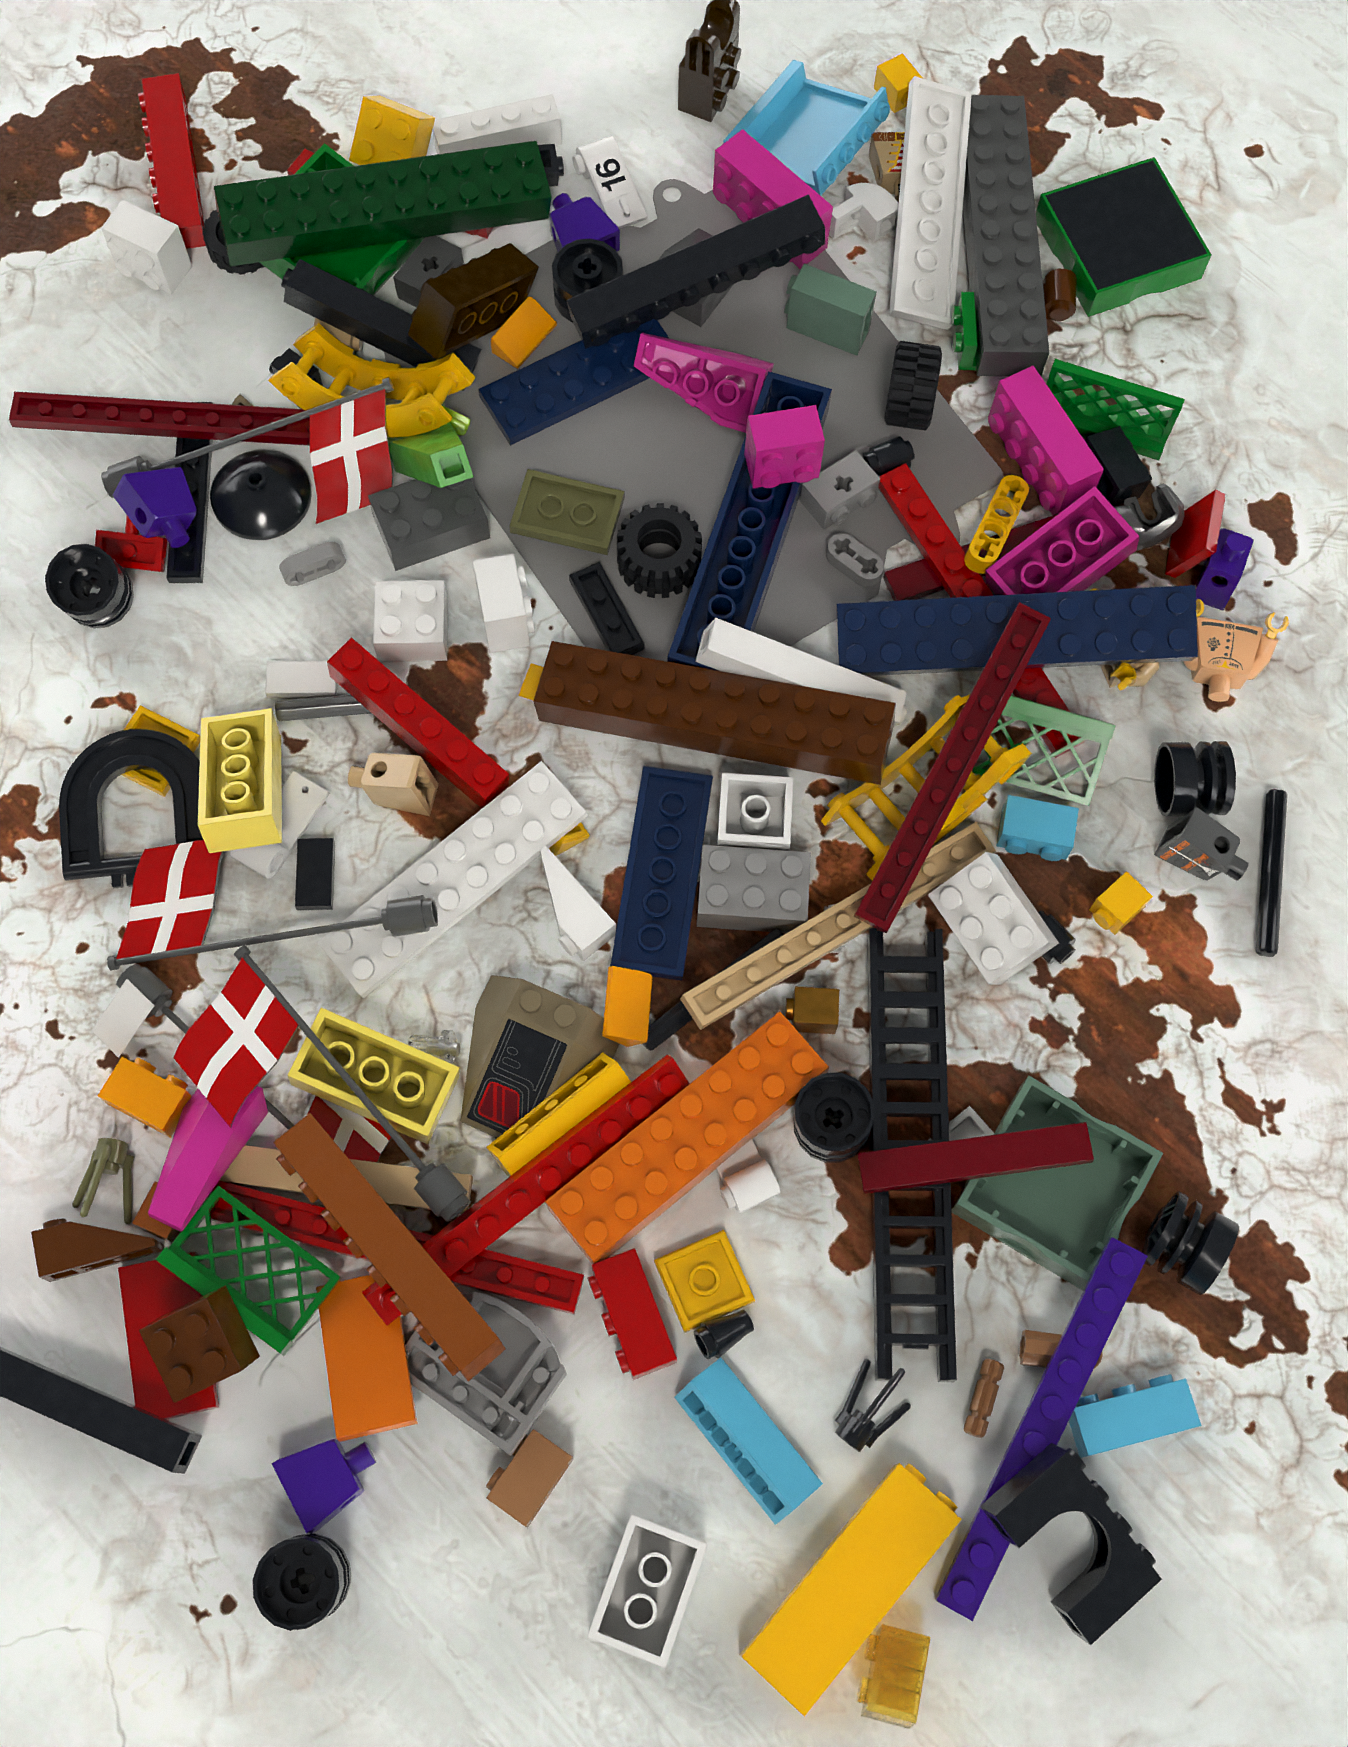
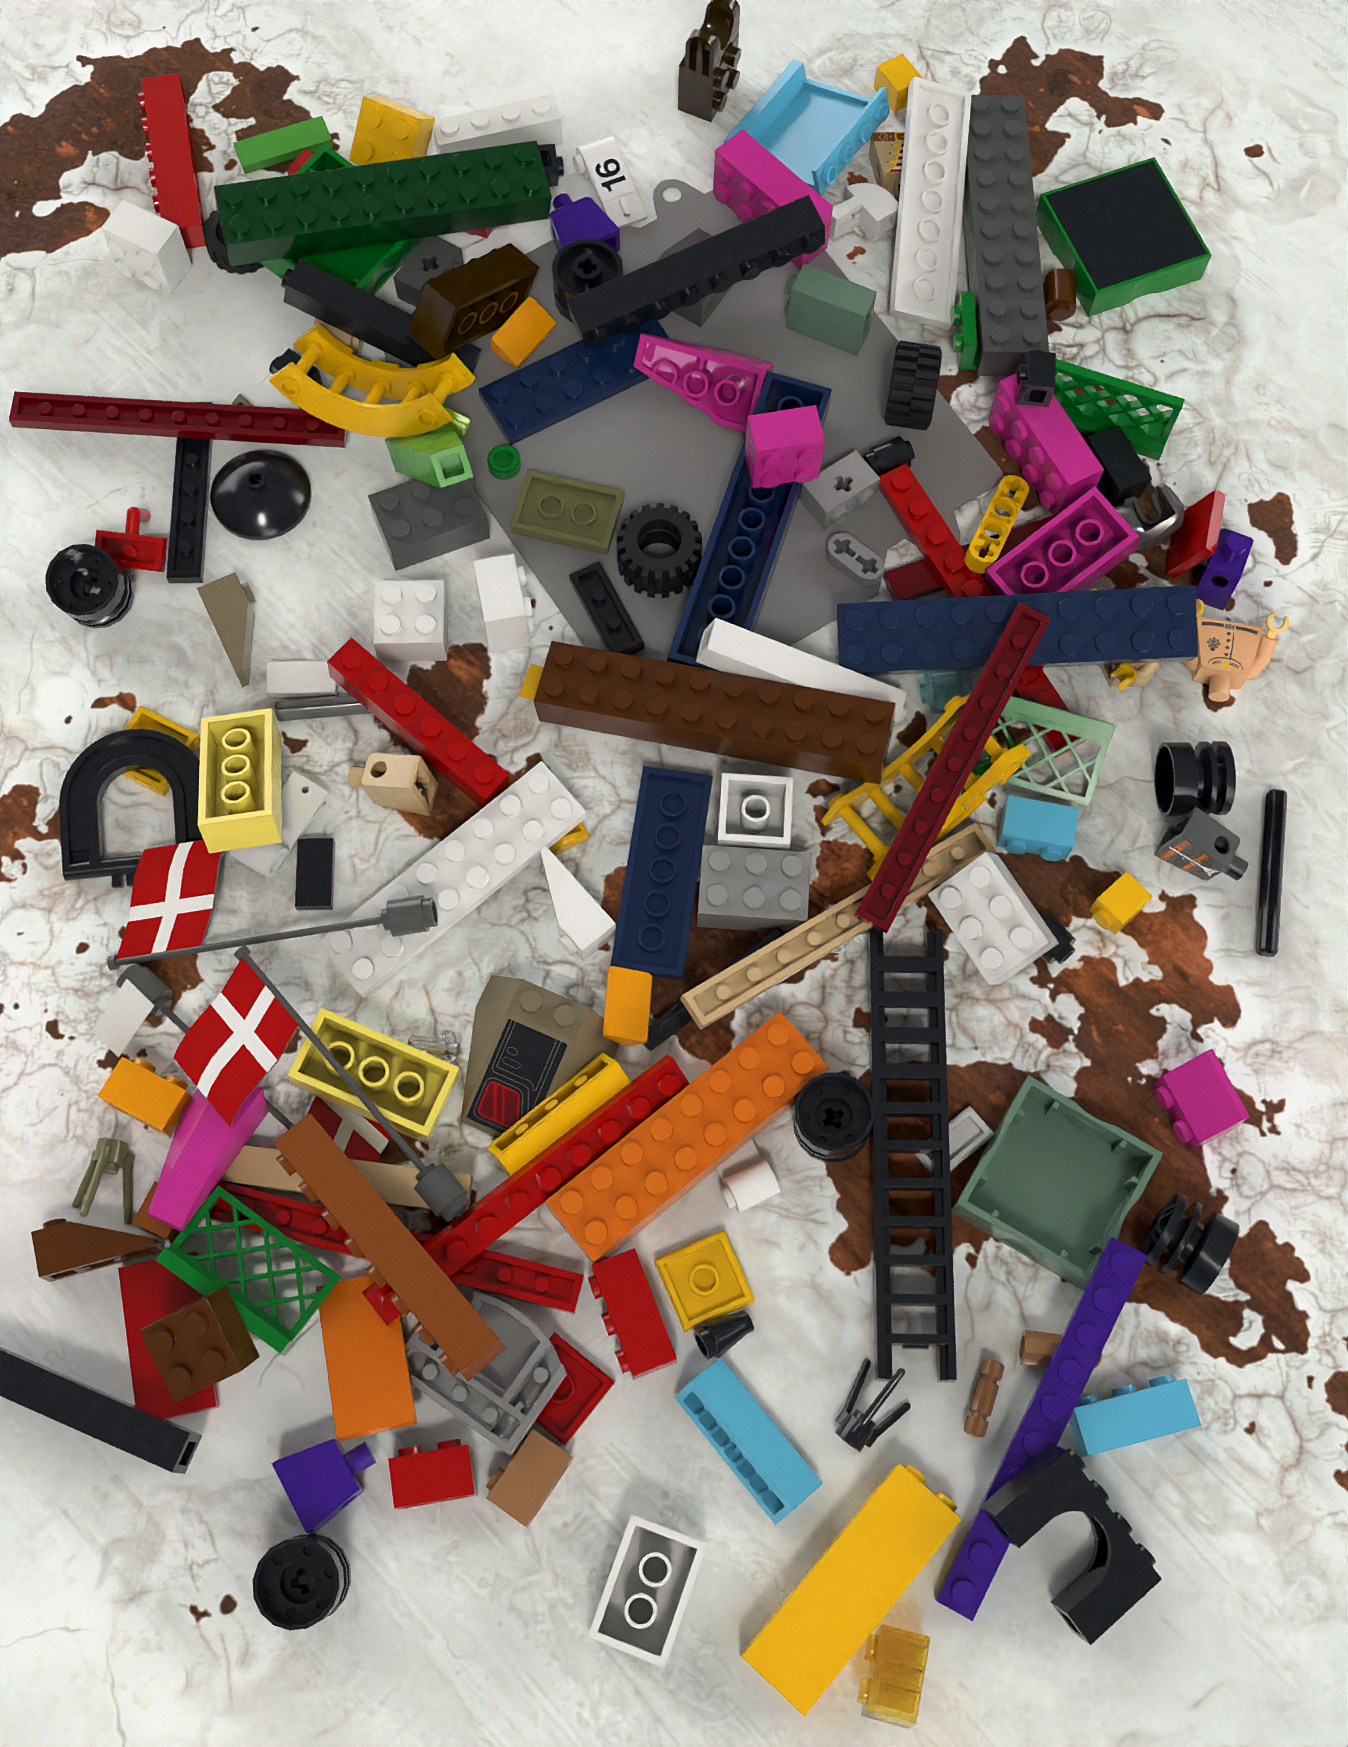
flag [101,377,394,524] -> none
dark purple torso [113,467,196,548] -> none
light grey beam [279,542,346,586] -> none
pearl gold brick [785,986,840,1034] -> none
dark red tile [858,1122,1094,1194] -> none
none -> dark tan slope [197,572,256,688]
none -> bright green tile [233,116,334,174]
none -> red brick [388,1439,478,1510]
none -> green tile [487,445,521,480]
none -> red tile [535,1332,615,1446]
none -> clear light blue bracket [920,670,973,714]
none -> black brick [1015,350,1056,407]
none -> dark pink slope [1154,1049,1250,1151]

